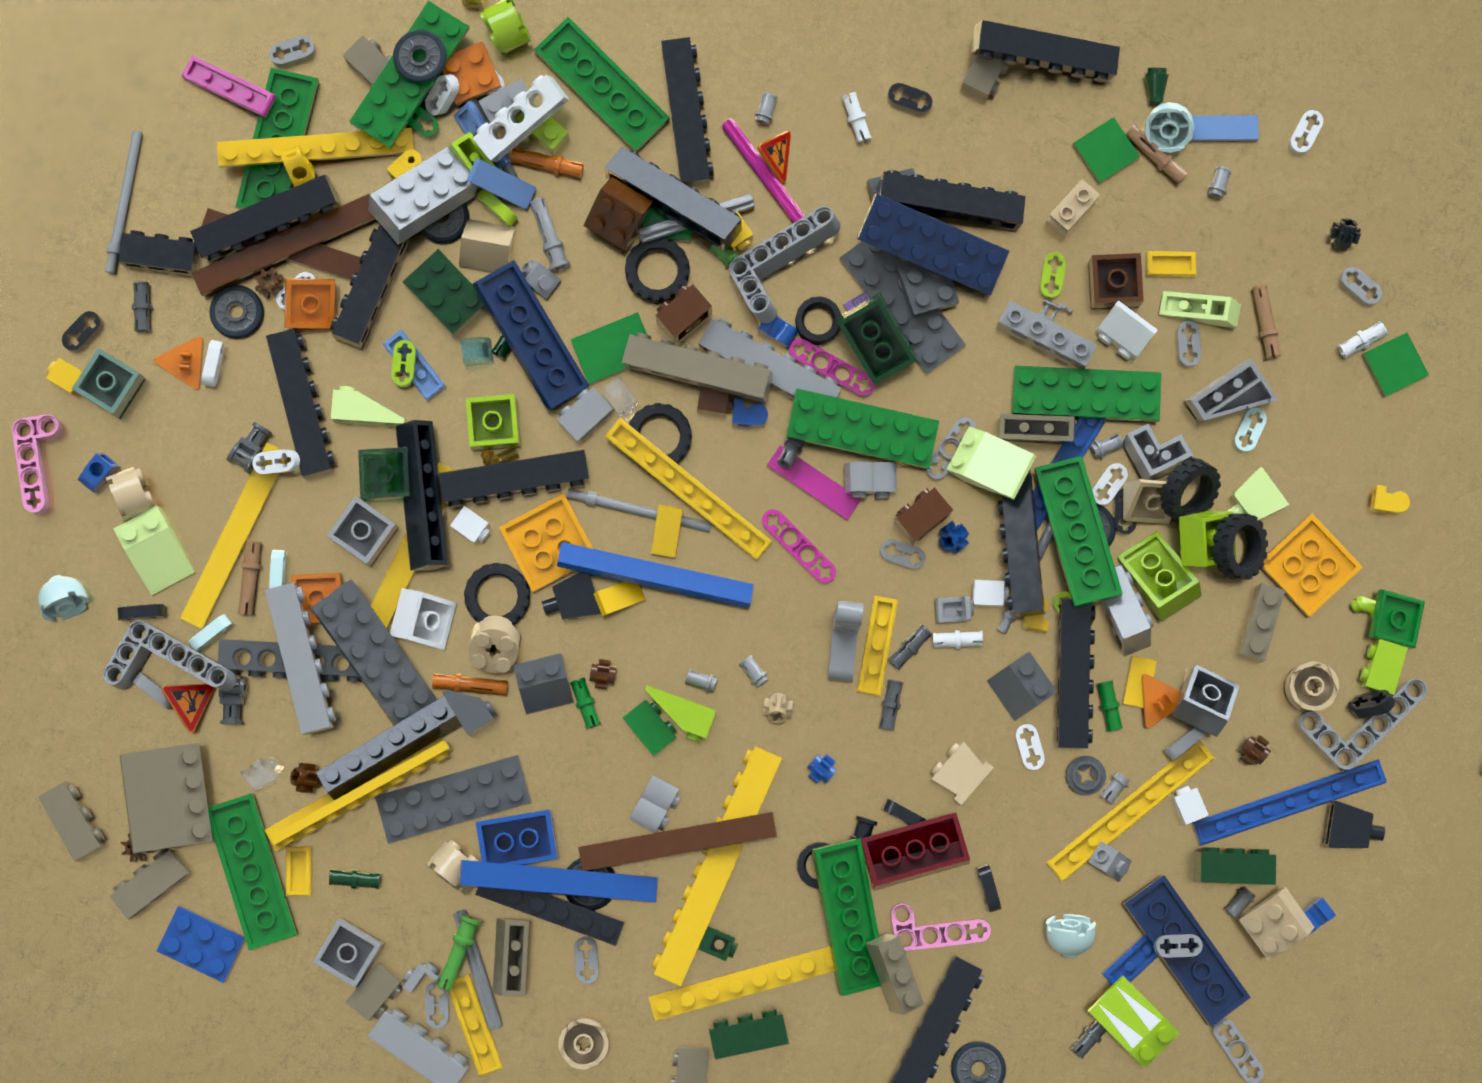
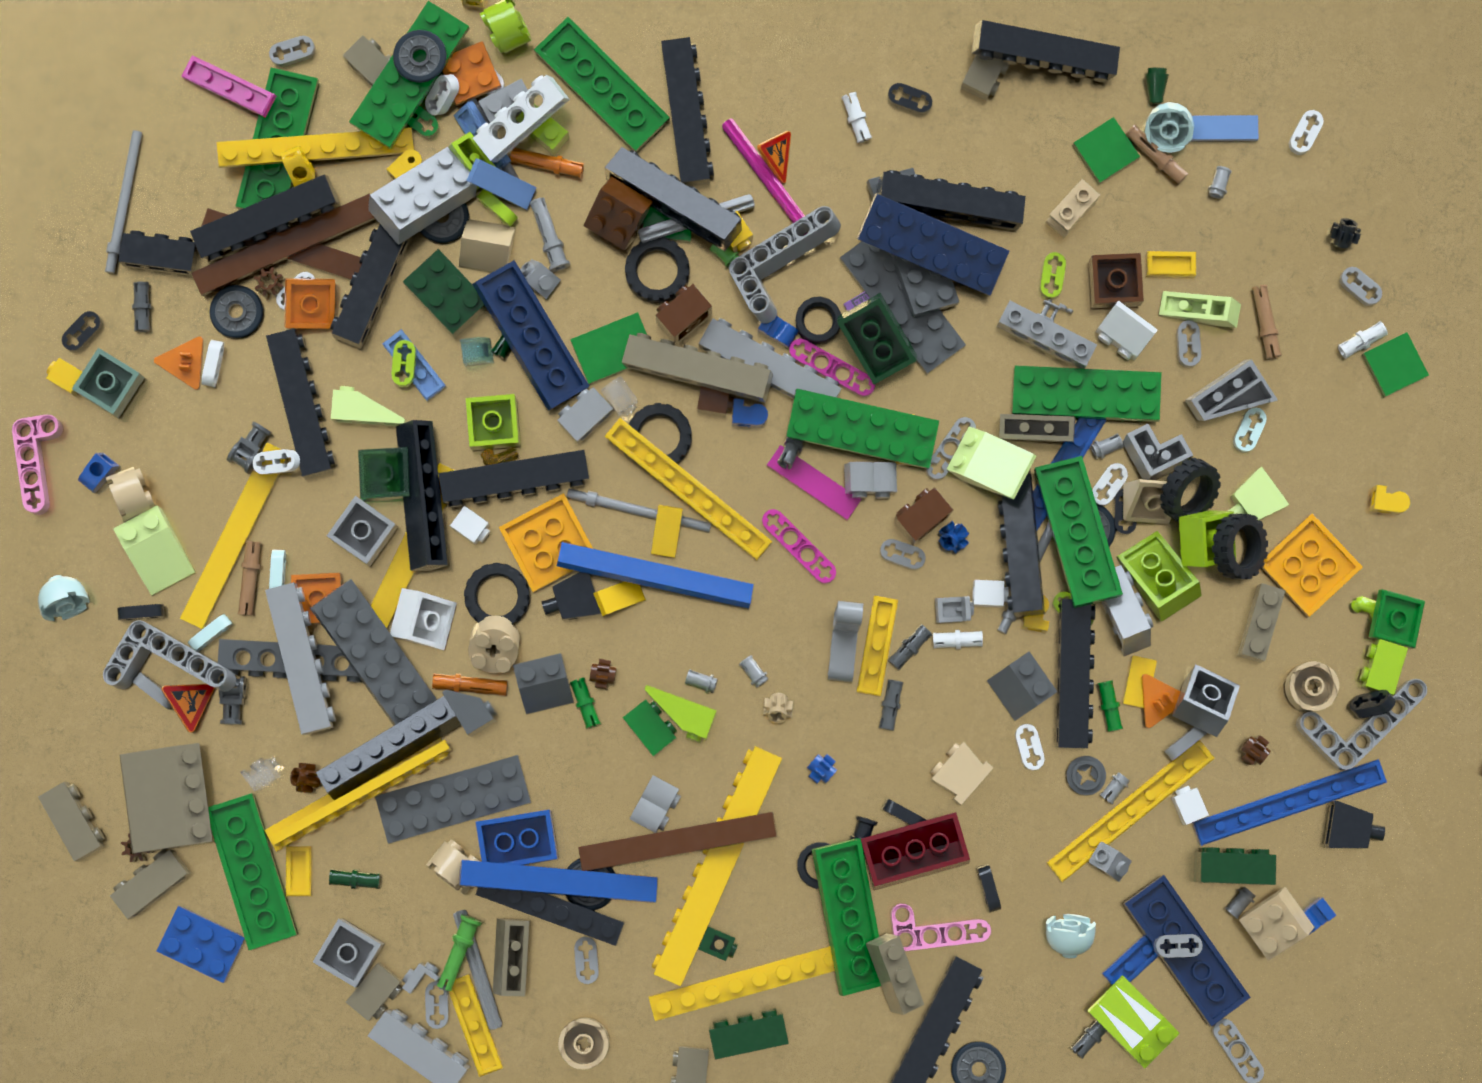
light grey pin [754,92,778,125] -> none

